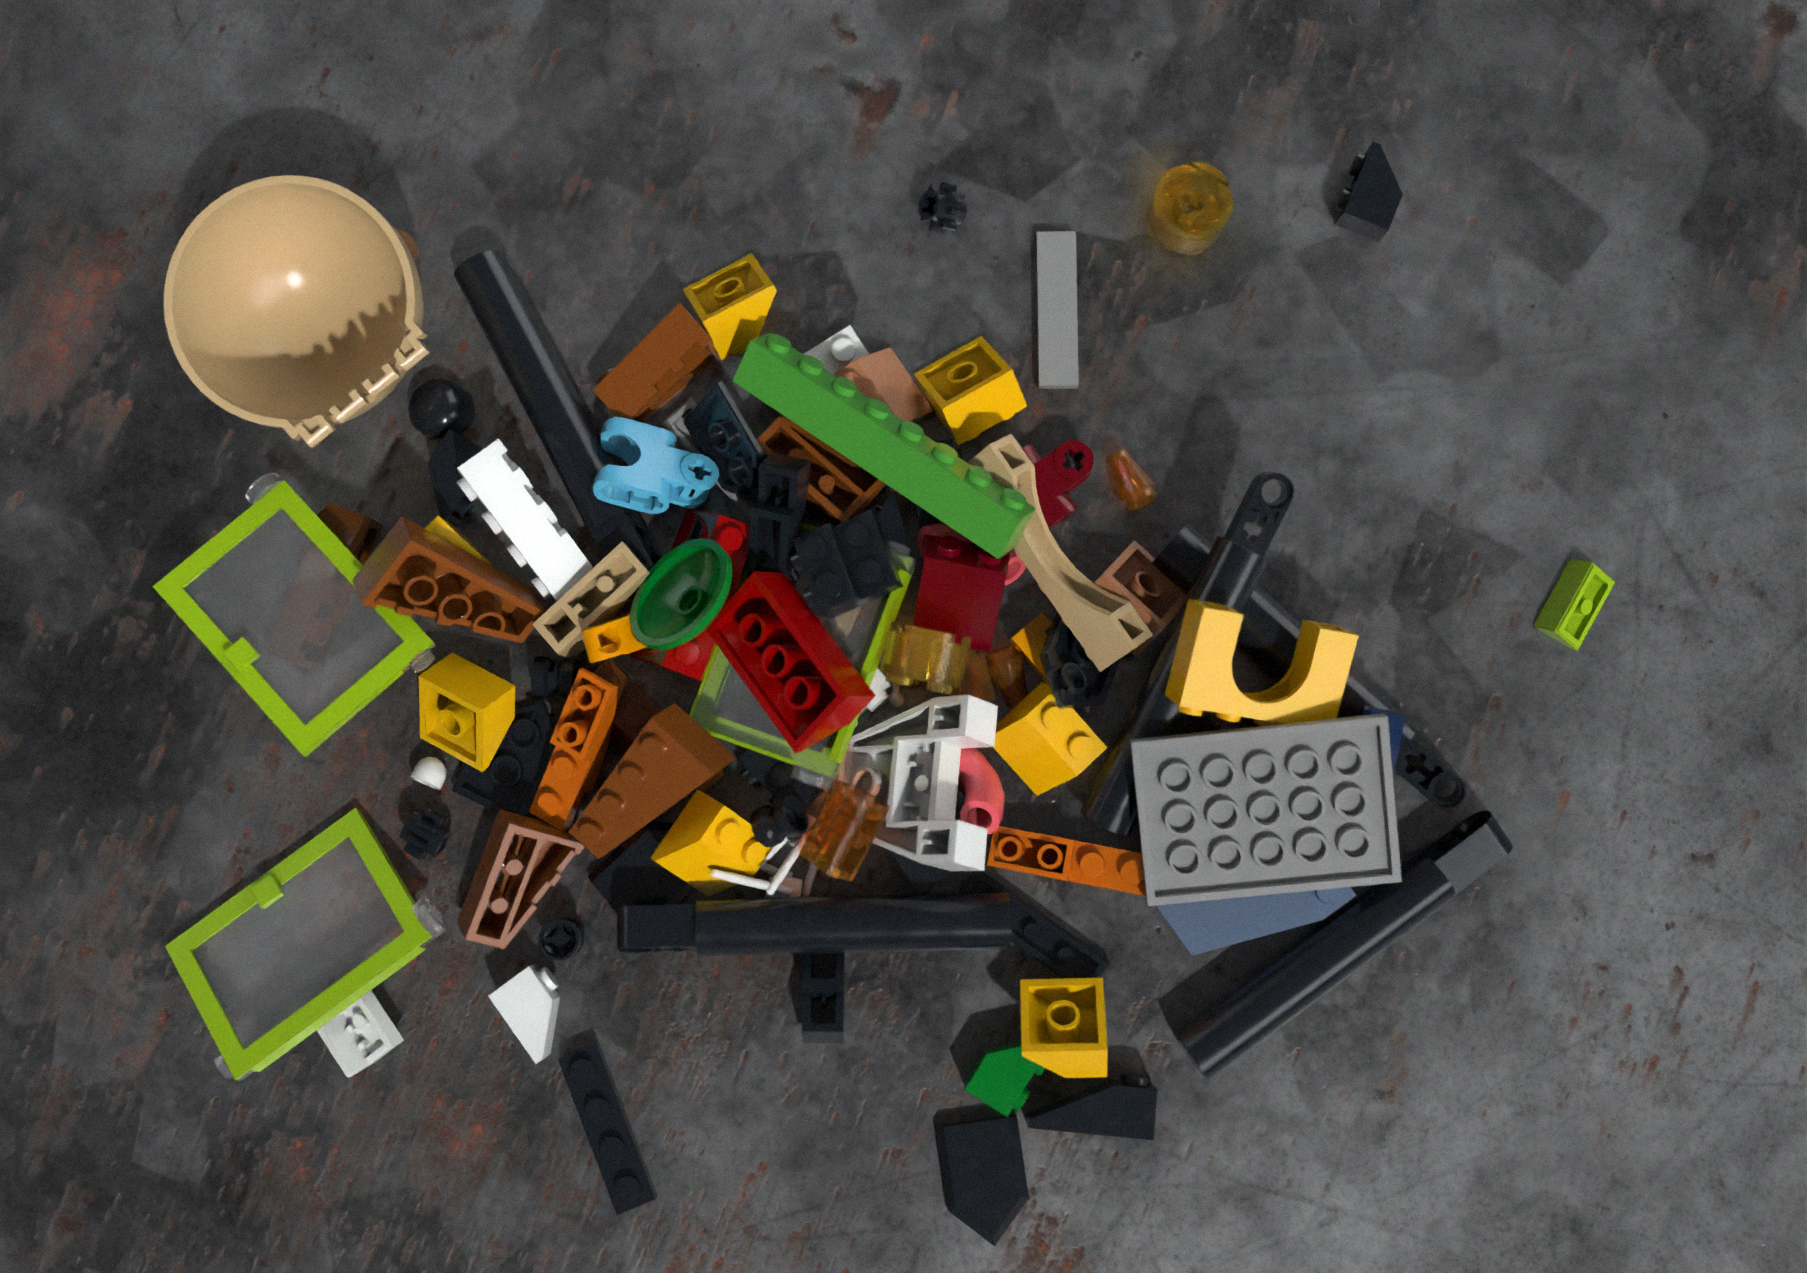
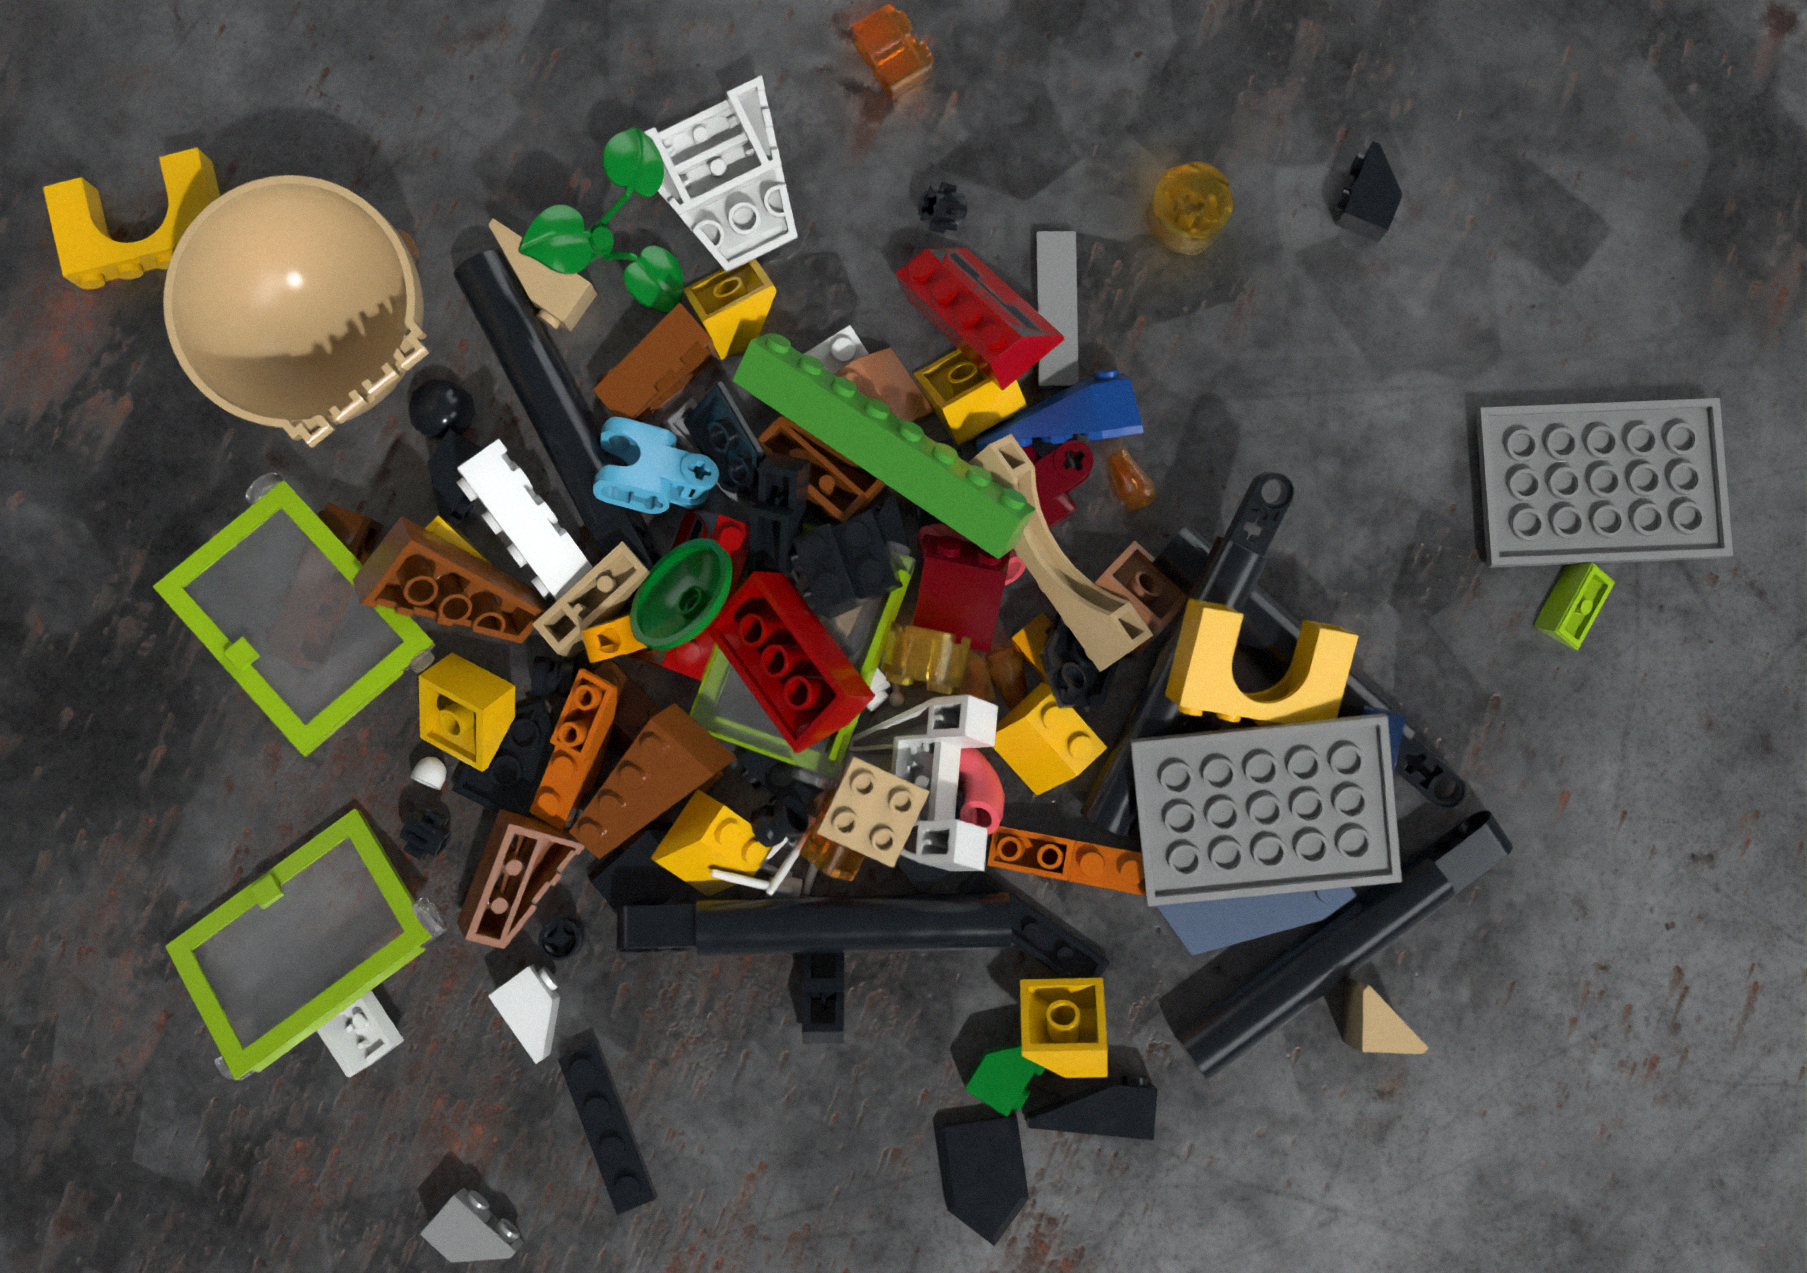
none -> yellow arch [43,147,220,289]
none -> light grey slope [420,1187,524,1263]
none -> tan slope [488,218,597,332]
none -> green plant [518,127,683,314]
none -> white wedge [644,75,797,272]
none -> tan hinge [817,756,930,868]
none -> clear orange brick [850,3,934,101]
none -> red slope [895,247,1065,391]
none -> blue wedge [973,368,1143,452]
none -> tan slope [1343,978,1429,1054]
none -> light grey plate [1476,398,1733,568]

